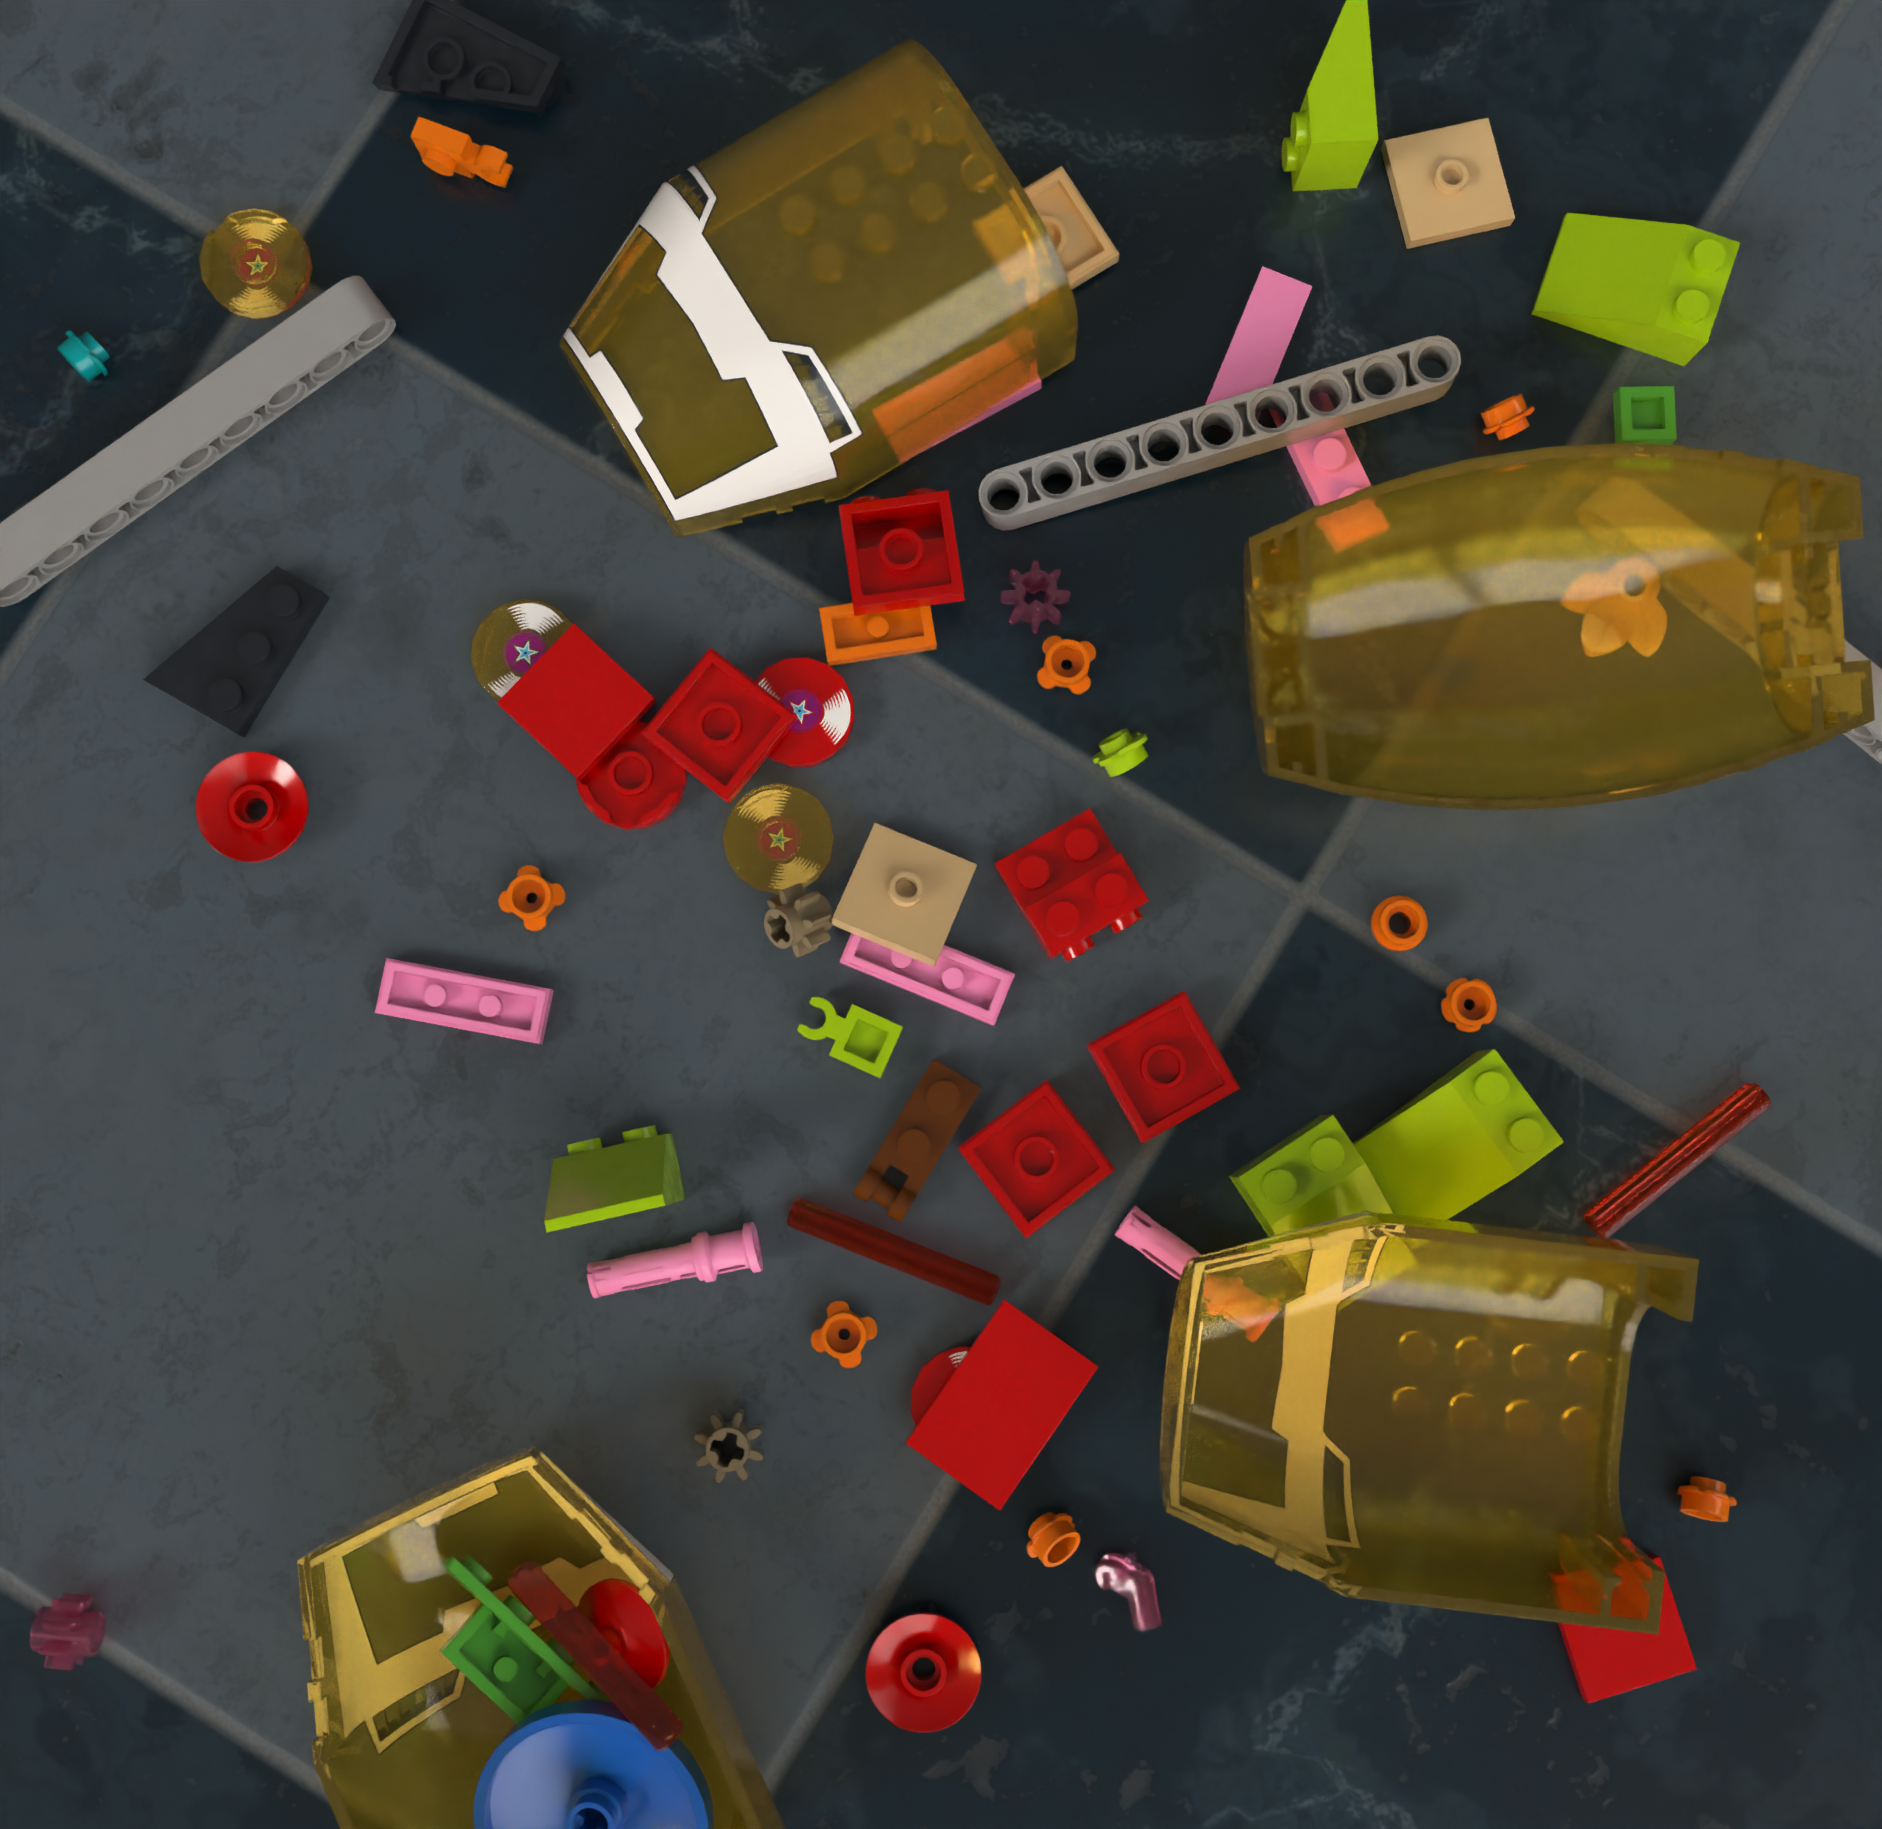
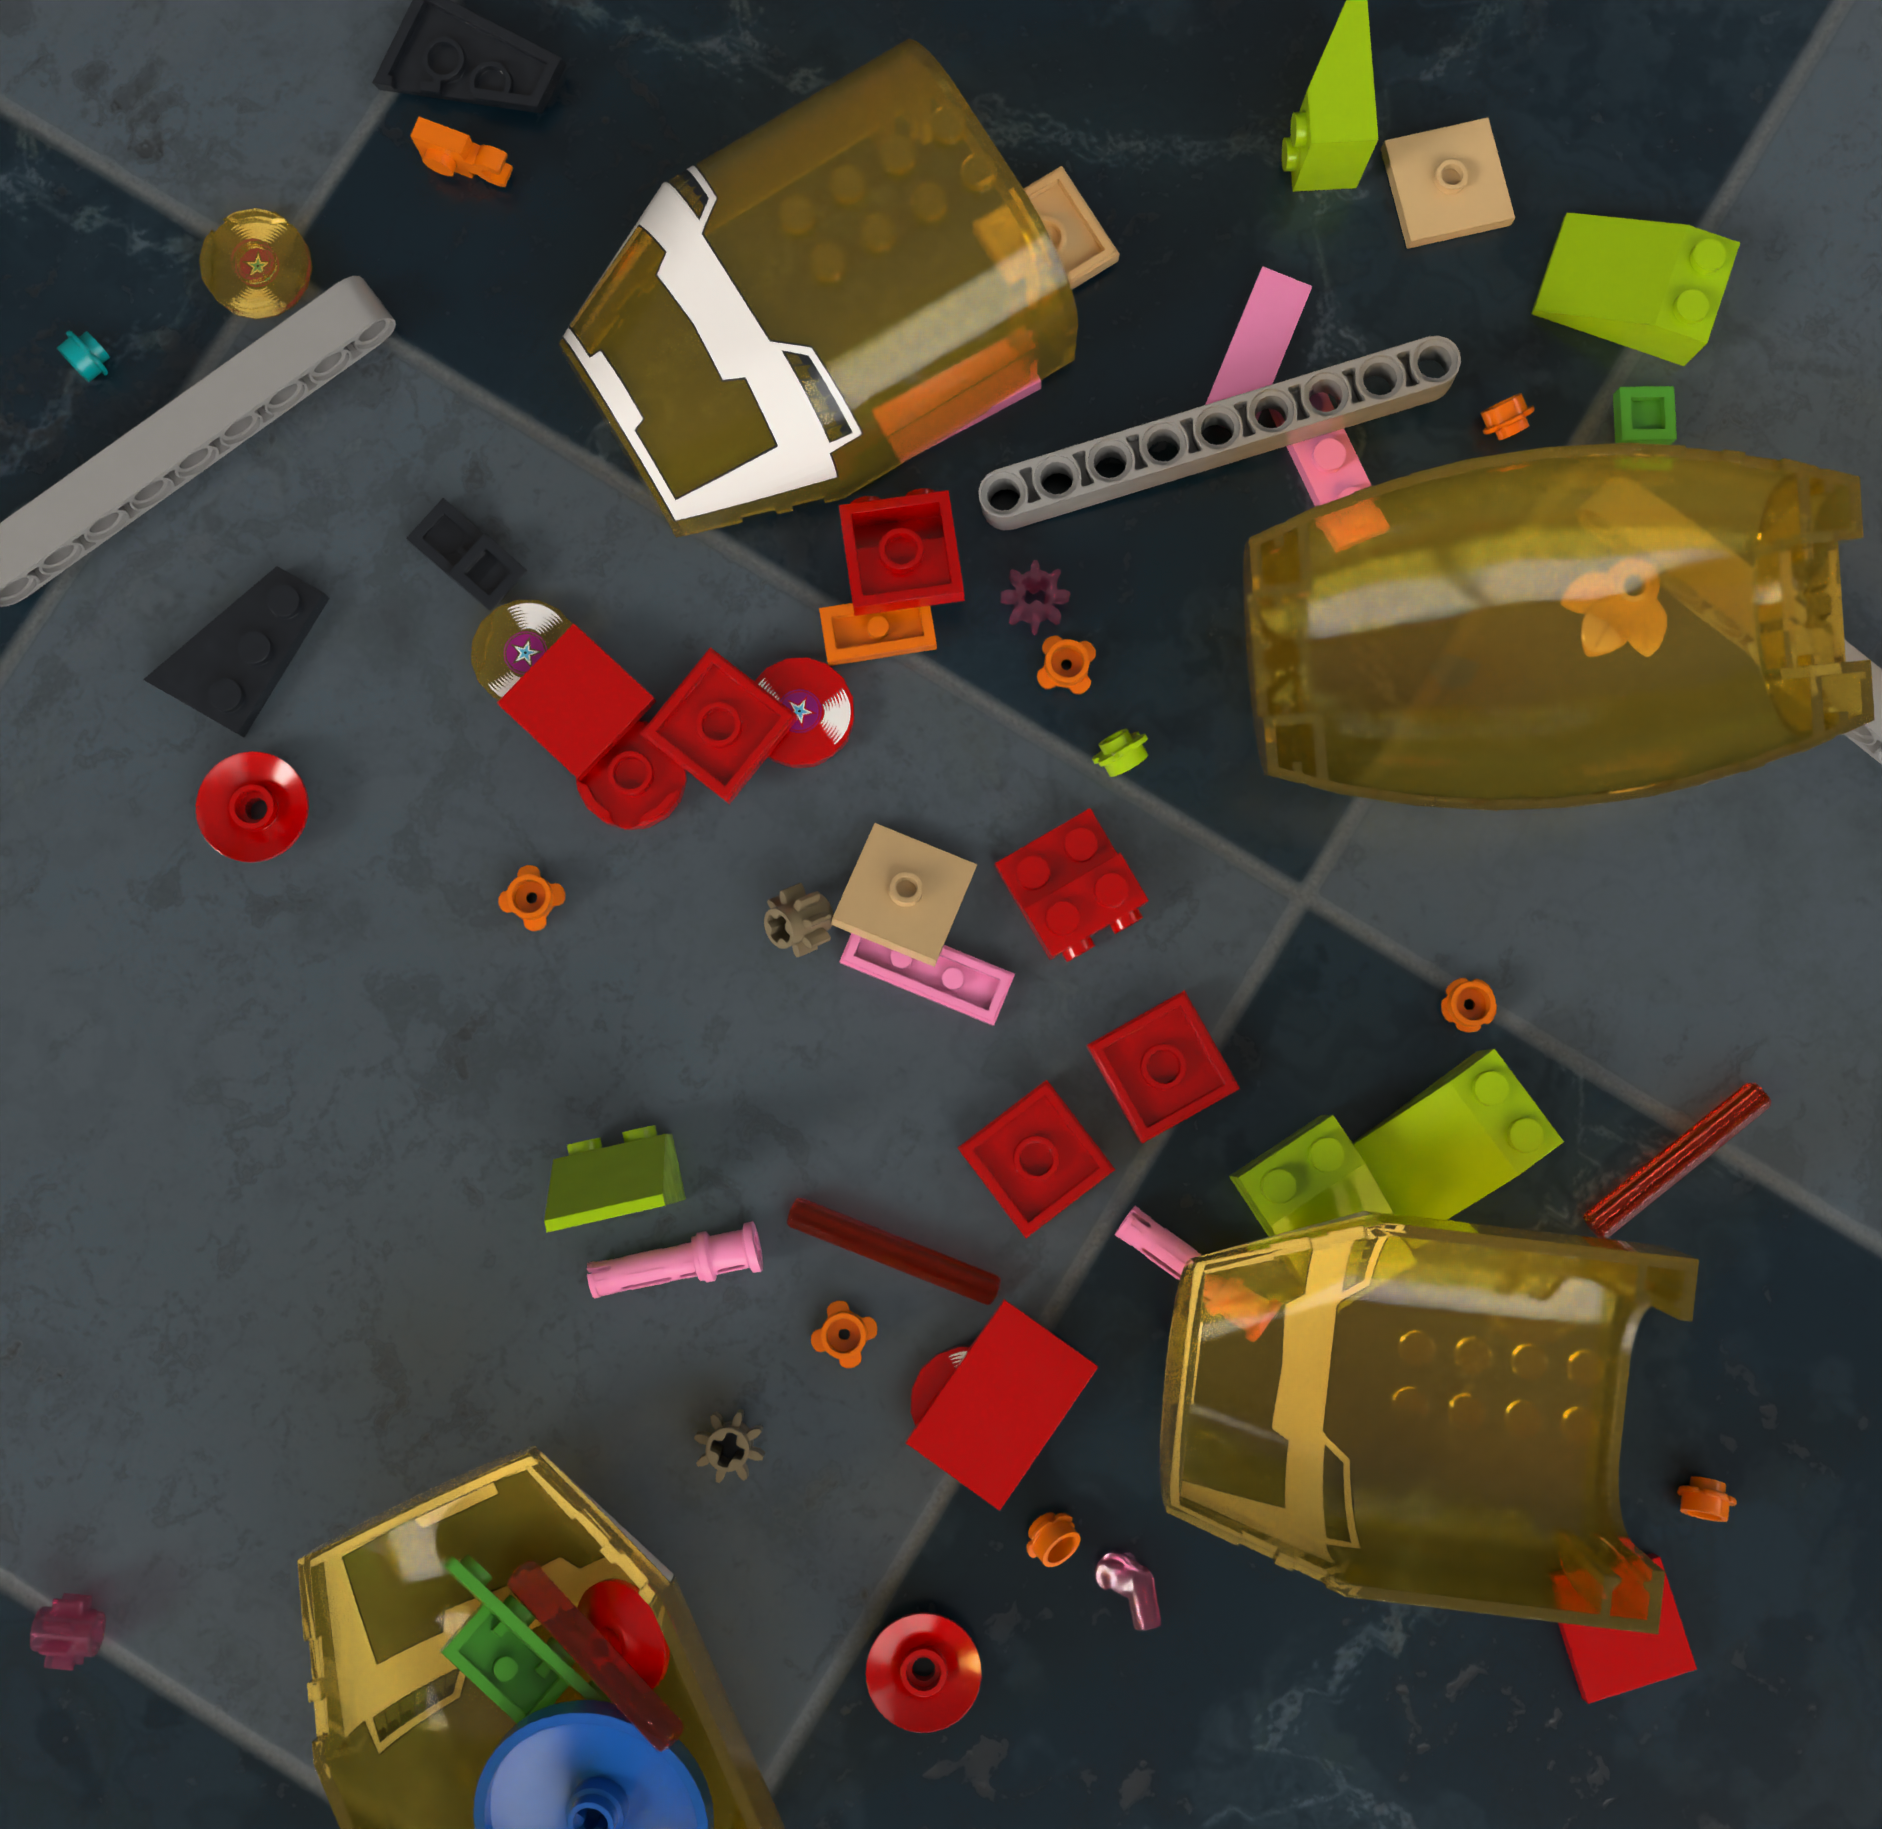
bright pink tile [375,958,554,1045] -> none
clear yellow tile [723,783,834,895] -> none
lime plate [797,997,903,1079] -> none
reddish brown plate [852,1059,981,1223] -> none
orange plate [1371,895,1428,951] -> none
none -> black slope [406,498,527,612]

